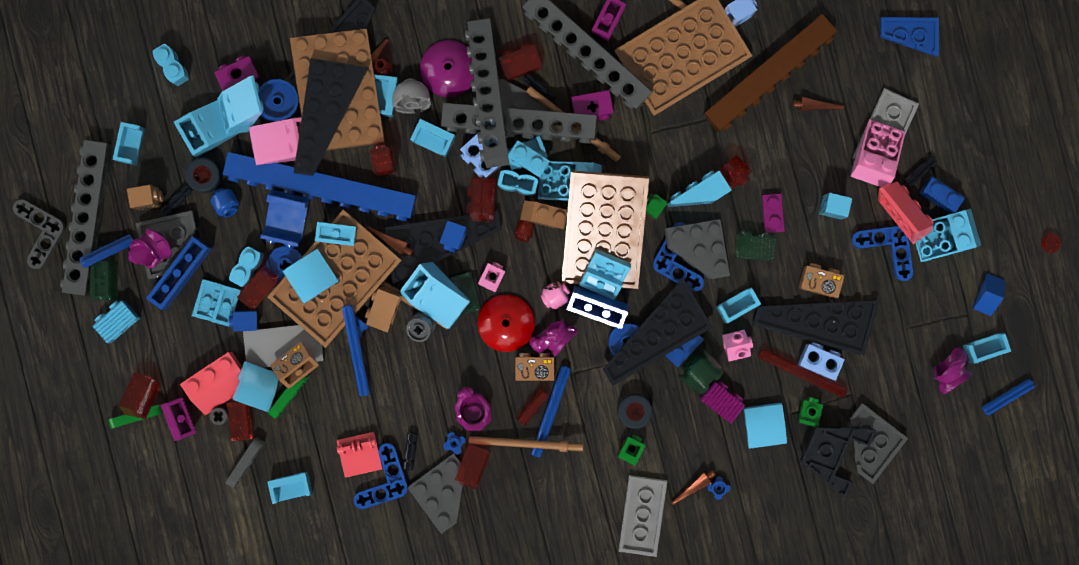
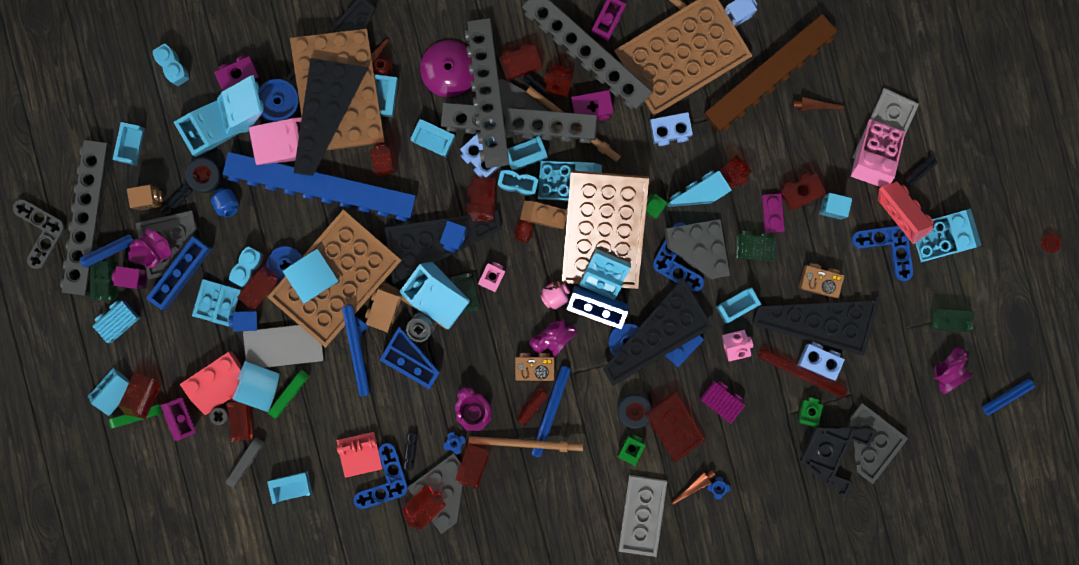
blue panel [260,190,310,248] -> none
medium nougat brick [270,342,319,389] -> none
medium azure plate [315,222,357,246] -> none
copper piece [367,226,414,256] -> none
light grey cylinder [392,78,431,114] -> none
red dish [477,295,535,352] -> none
medium azure plate [508,141,550,178] -> none
clear green brick [678,349,723,394] -> none
medium azure slope [744,403,787,449] -> none
blue wing [880,17,939,57] -> none
blue brick [919,177,965,214] -> none
medium azure panel [963,333,1011,364] -> none
blue slope [973,273,1005,316] -> none
none -> medium azure brick [88,368,134,416]
none -> magenta brick [112,266,148,289]
none -> blue wedge [380,327,441,390]
none -> clear red hinge [401,485,446,530]
none -> clear red brick [544,65,574,96]
none -> clear red tile [645,392,706,462]
none -> light blue brick [649,112,693,146]
none -> clear red brick [779,172,826,212]
none -> clear green hinge [930,309,974,333]

